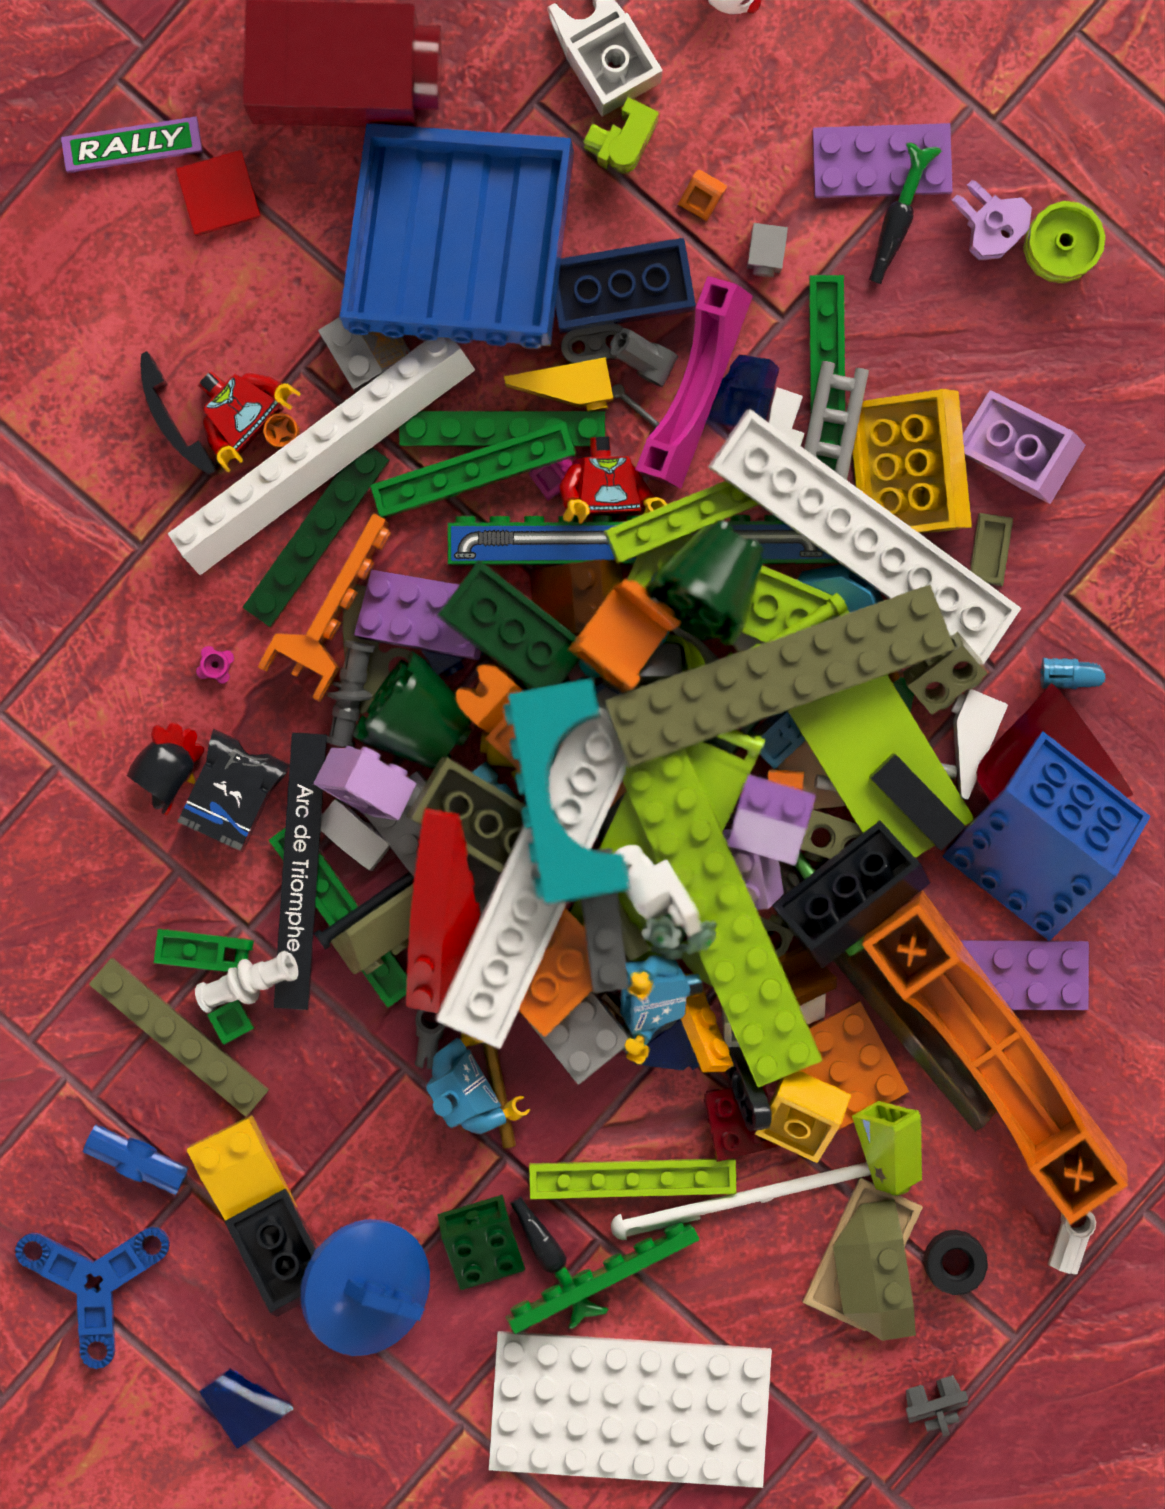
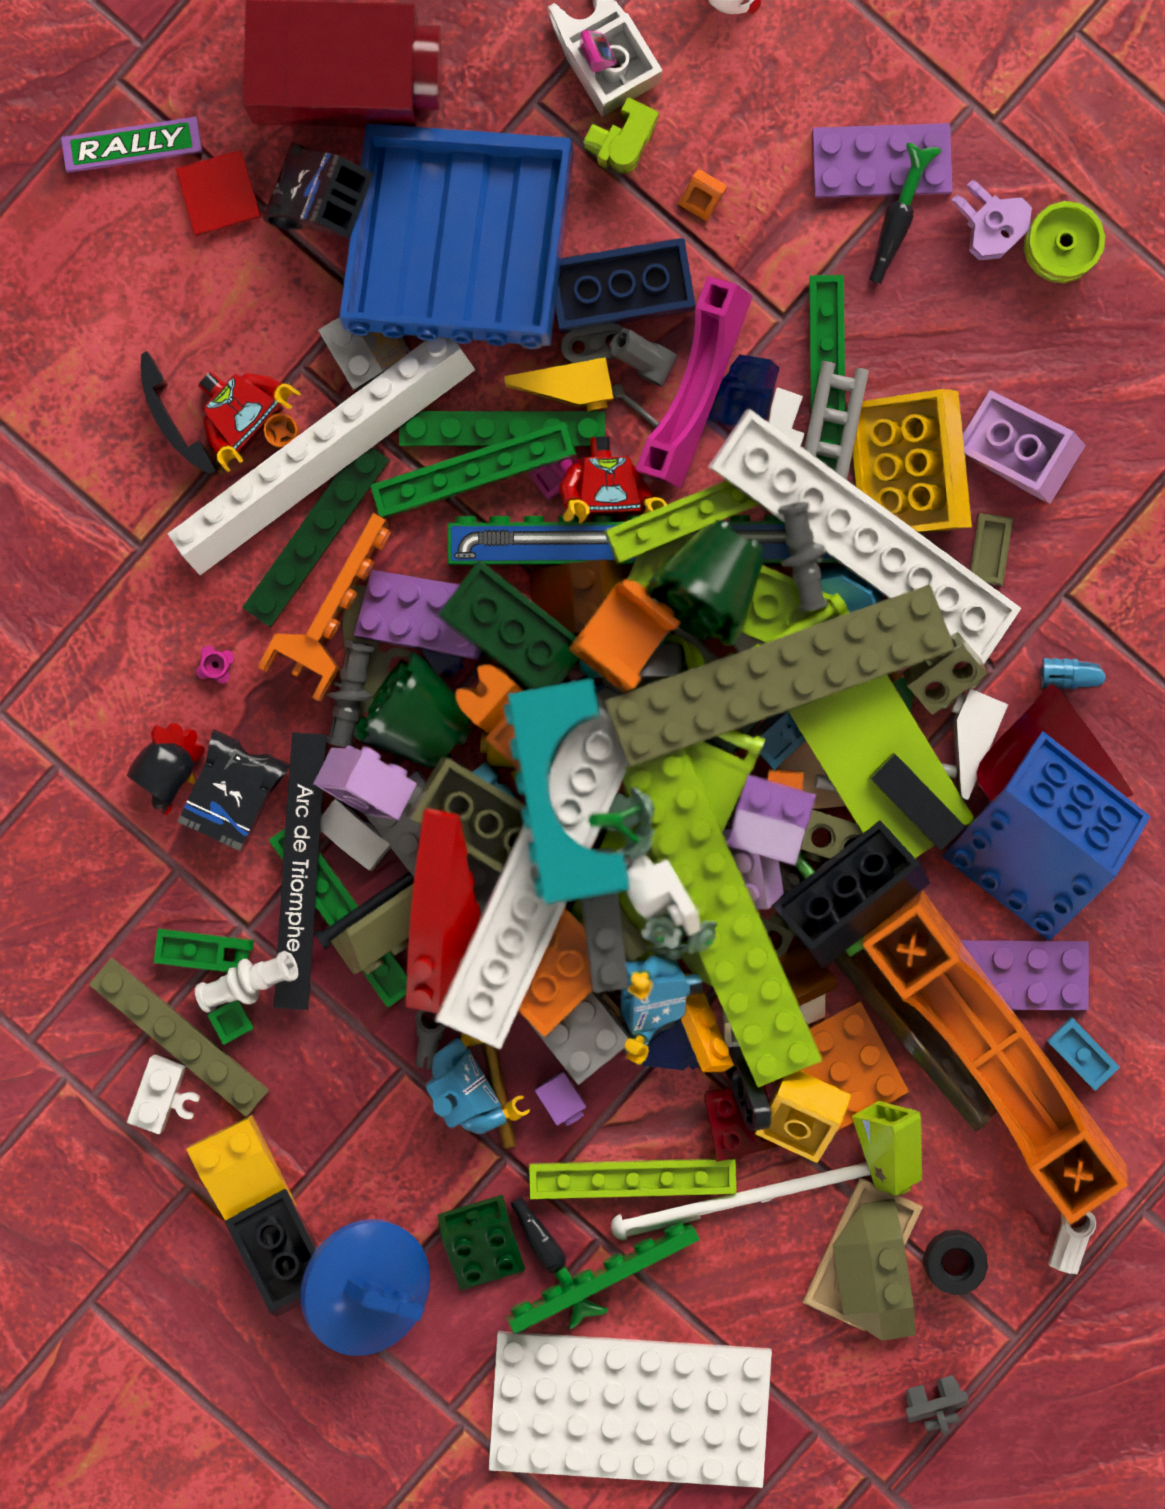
blue piece [15,1227,170,1369] -> none
blue piece [82,1124,189,1195] -> none
clear blue slope [199,1368,294,1449] -> none
light grey brick [746,223,788,277] -> none
none -> white brick [127,1054,200,1134]
none -> black piece [263,141,374,239]
none -> medium lavender brick [535,1070,586,1126]
none -> dark pink slope [579,30,616,74]
none -> sand green plant [588,787,655,859]
none -> dark grey piece [779,502,828,611]
none -> dark azure plate [1046,1017,1120,1091]

